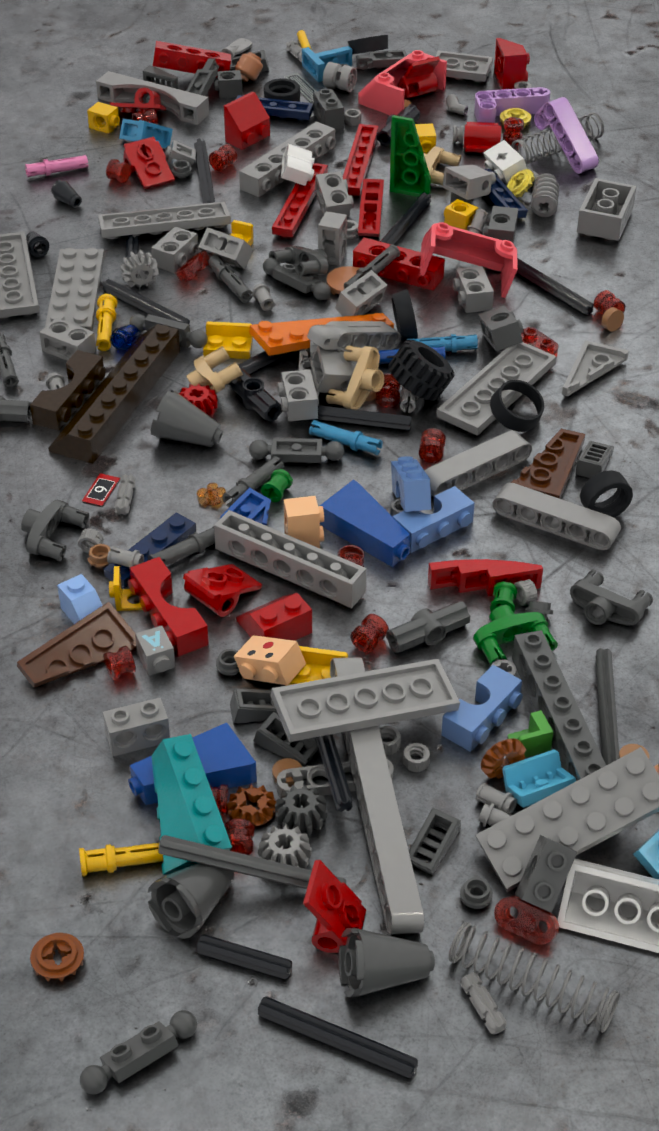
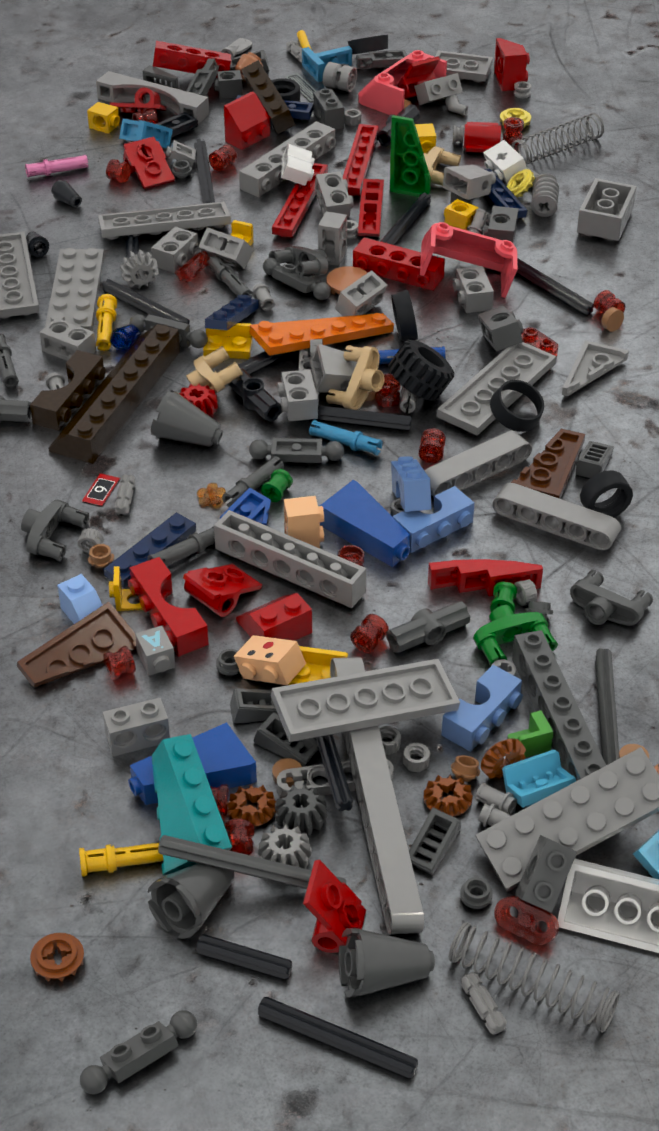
light grey pin [107,546,144,569] -> none
light grey piece [307,321,401,352] -> none
dark grey pin [343,244,401,289] -> none
dark azure pin [406,334,478,353] -> none
lavender beam [474,87,550,123] -> none
lavender beam [534,97,599,174] -> none
none -> black hinge [157,112,198,138]
none -> dark blue plate [205,295,259,331]
none -> dark brown arch [241,60,295,134]
none -> light grey brick [414,73,463,105]
none -> dark orange gear [423,774,473,816]
none -> medium nougat plate [451,755,480,782]

